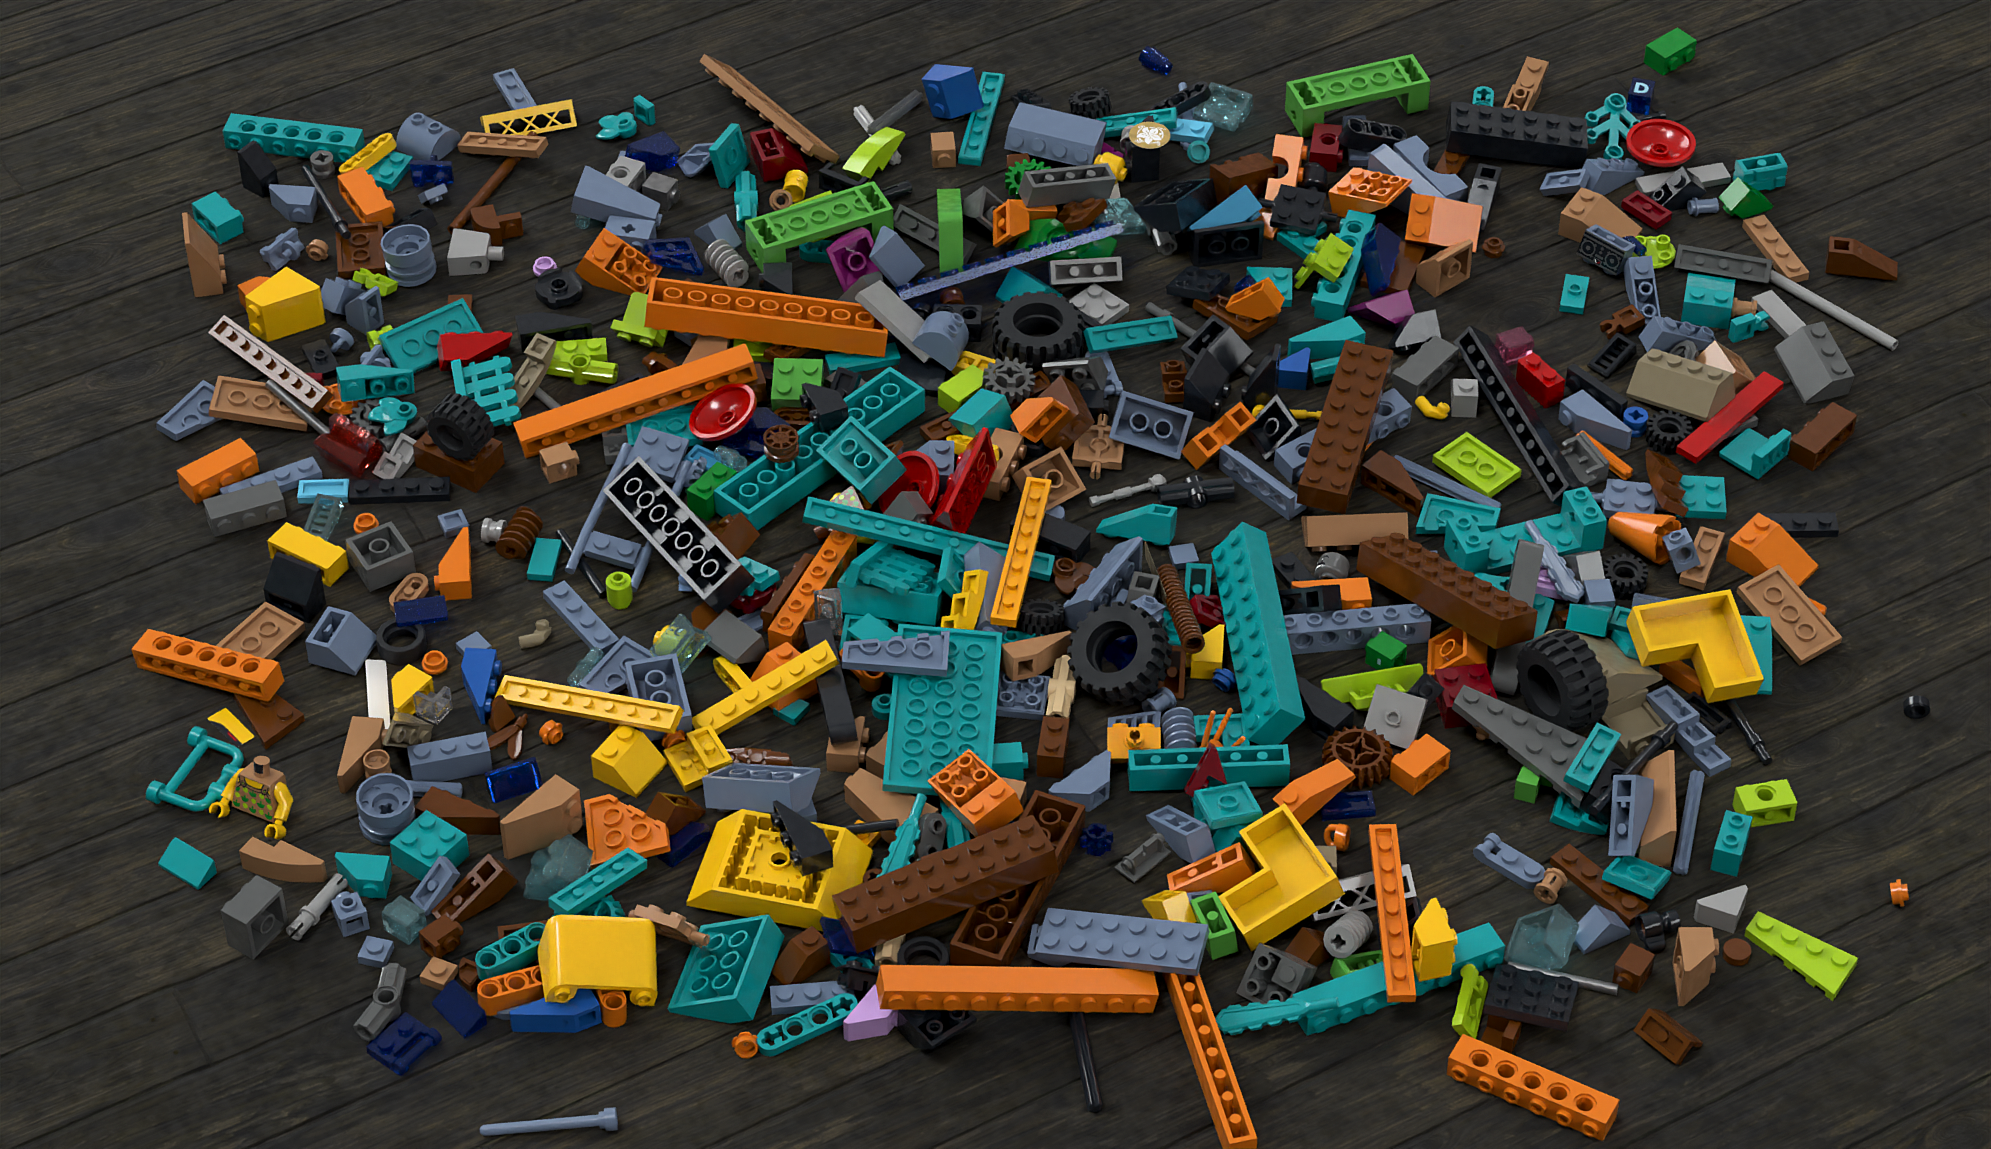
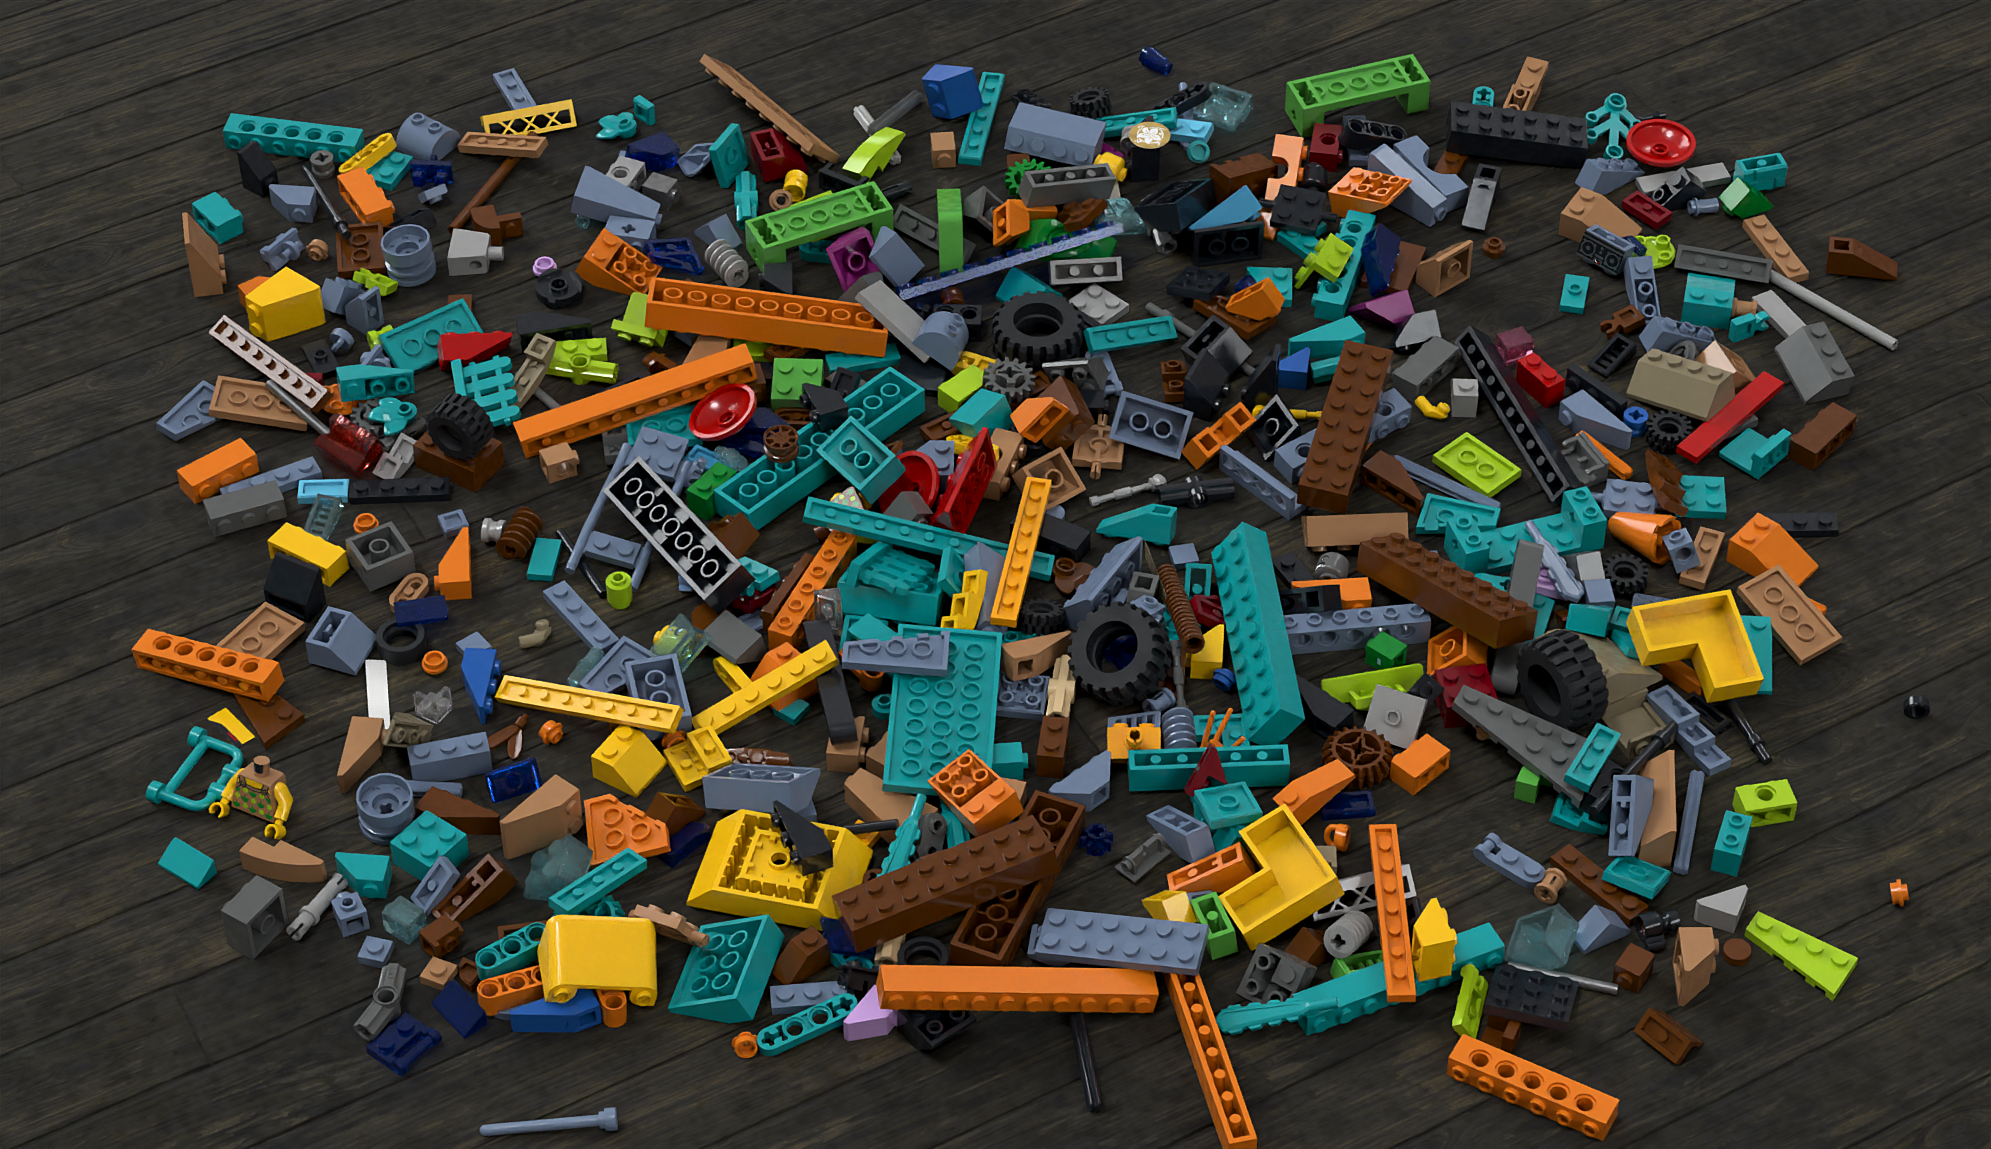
medium nougat wheel [363,749,392,779] -> none
yellow slope [391,664,435,715] -> none
reddish brown tile [489,695,515,732] -> none
orange slope [1405,193,1483,253] -> none
sand blue plate [1540,169,1590,196] -> none
clear blue brick [1626,77,1655,115] -> none
green brick [1644,27,1697,76] -> none
none -> dark grey piece [1169,640,1189,709]

